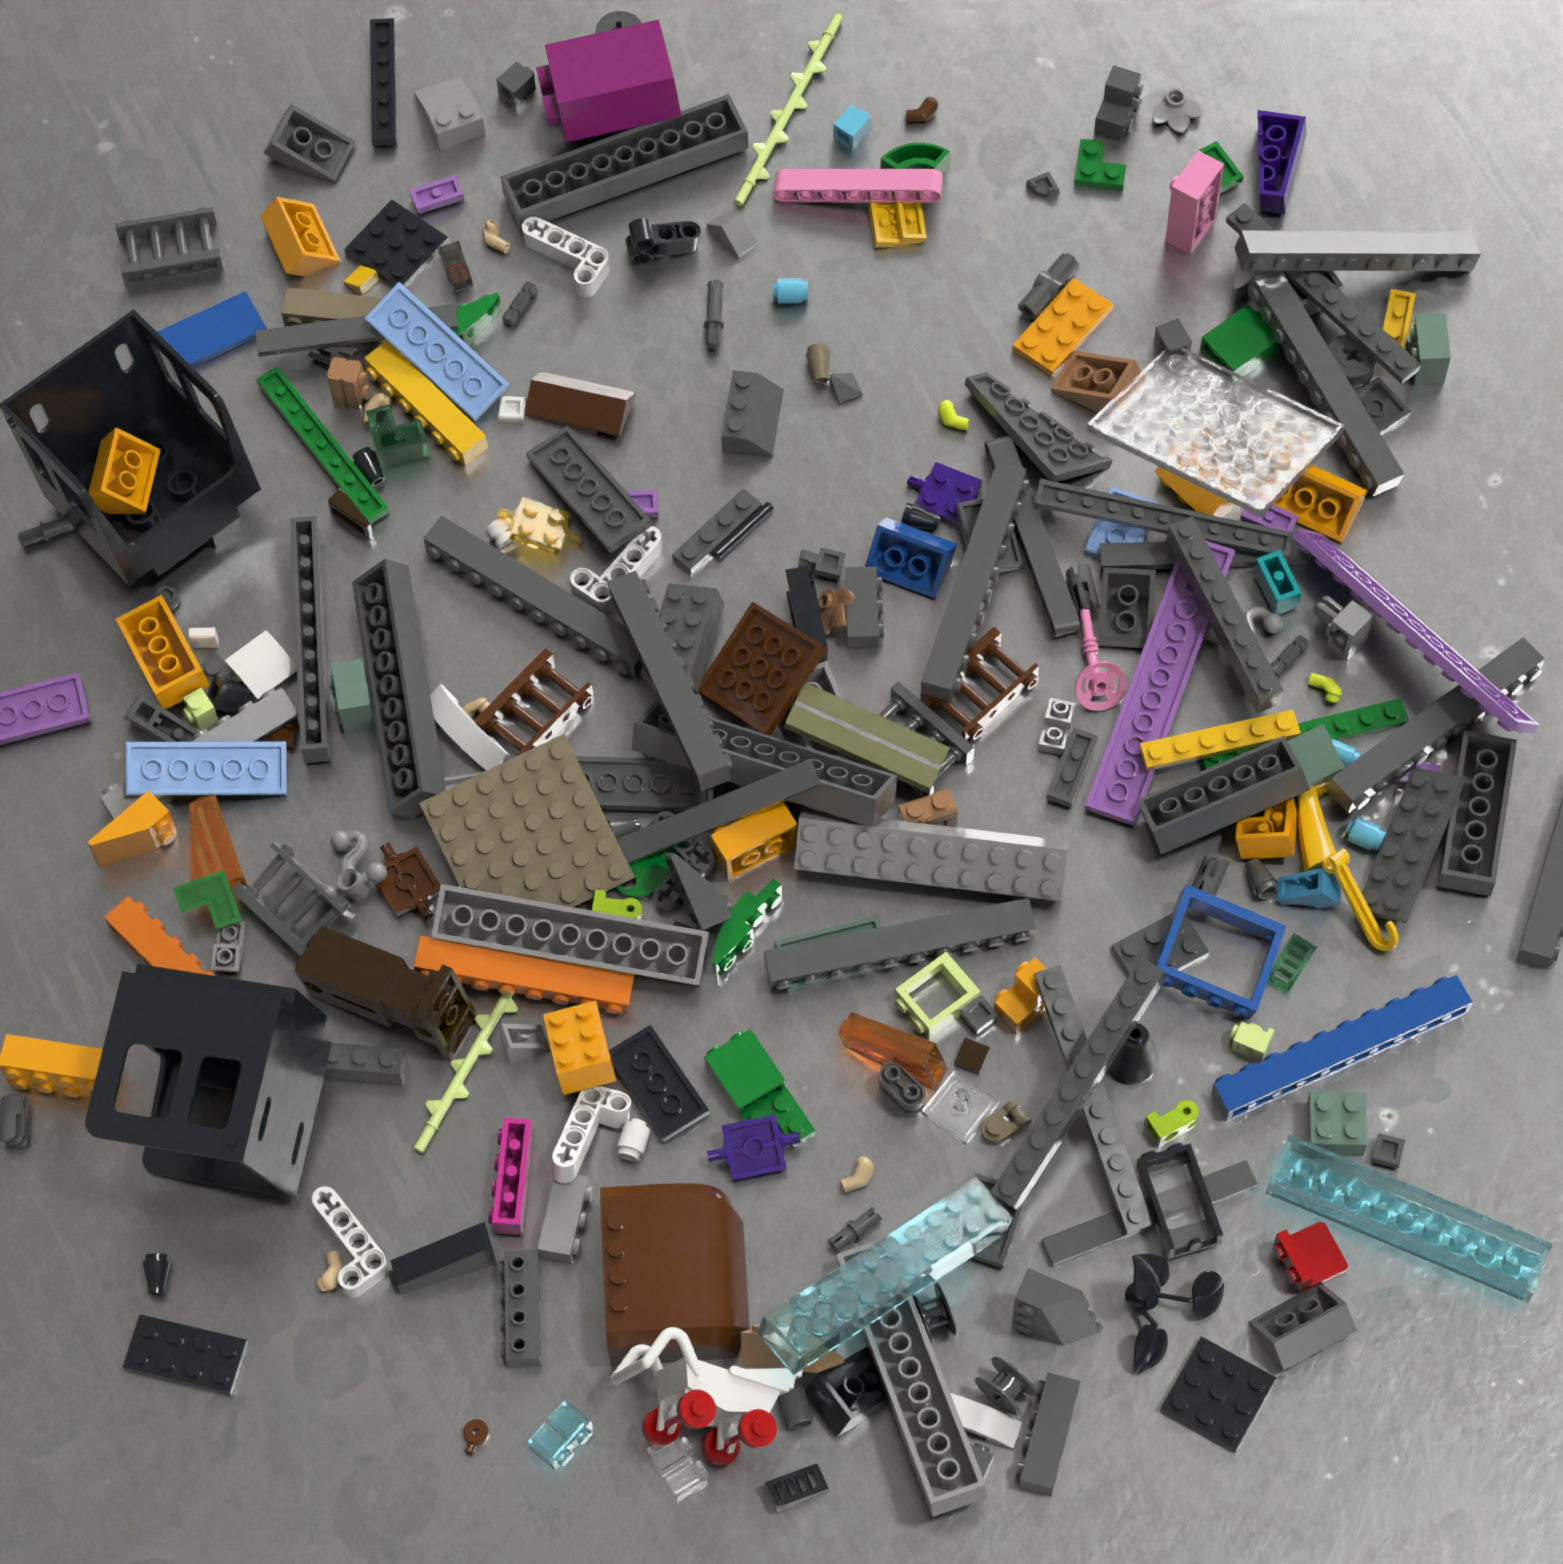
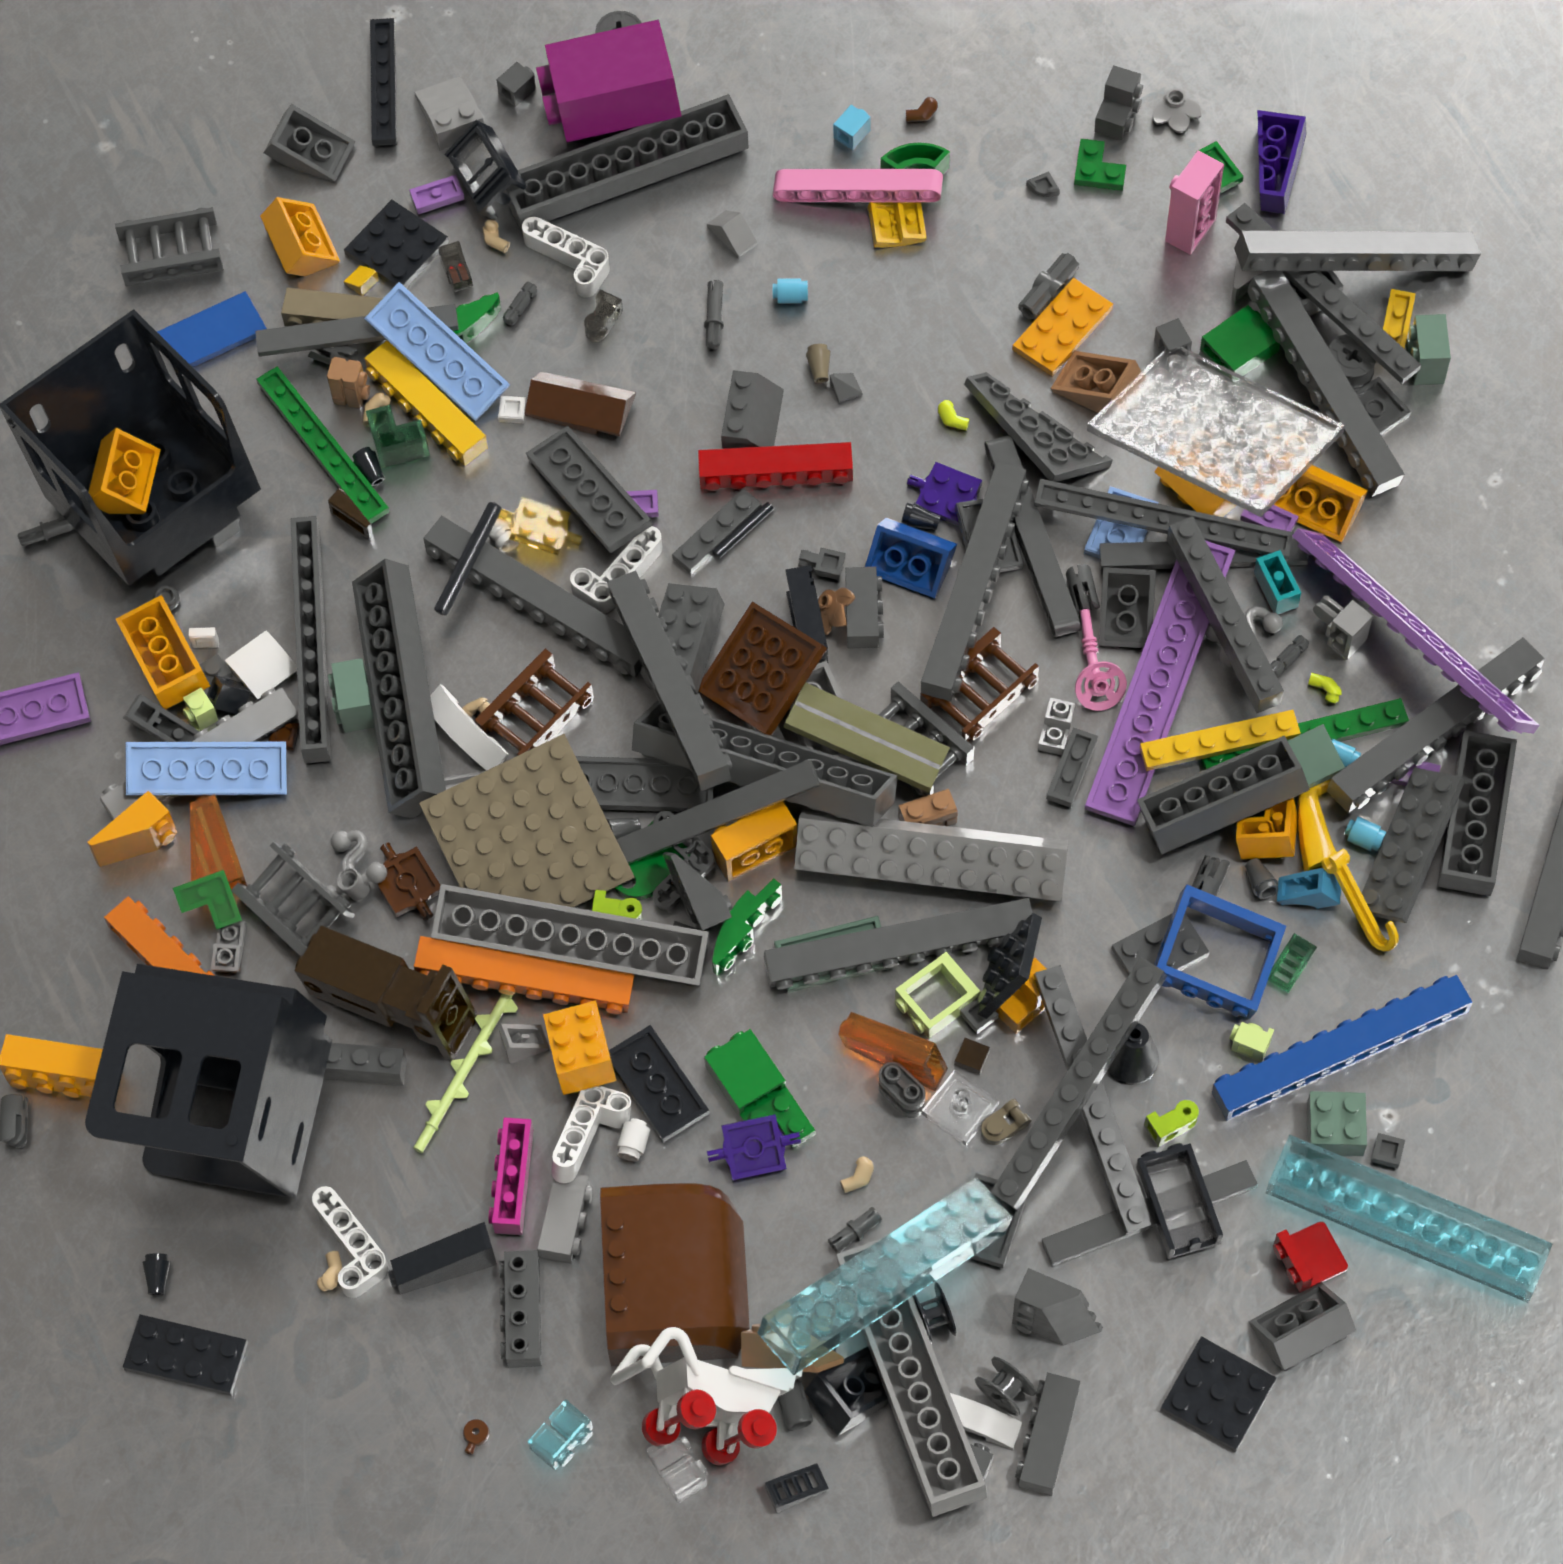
black piece [625,218,701,266] -> none
yellowish green plant [734,13,843,206] -> none
black plant [1125,1254,1224,1373] -> none
none -> black axle [434,502,502,616]
none -> black door [444,120,527,220]
none -> clear smoke leg [584,289,623,342]
none -> red brick [698,442,853,491]
none -> black plate [978,913,1042,1019]

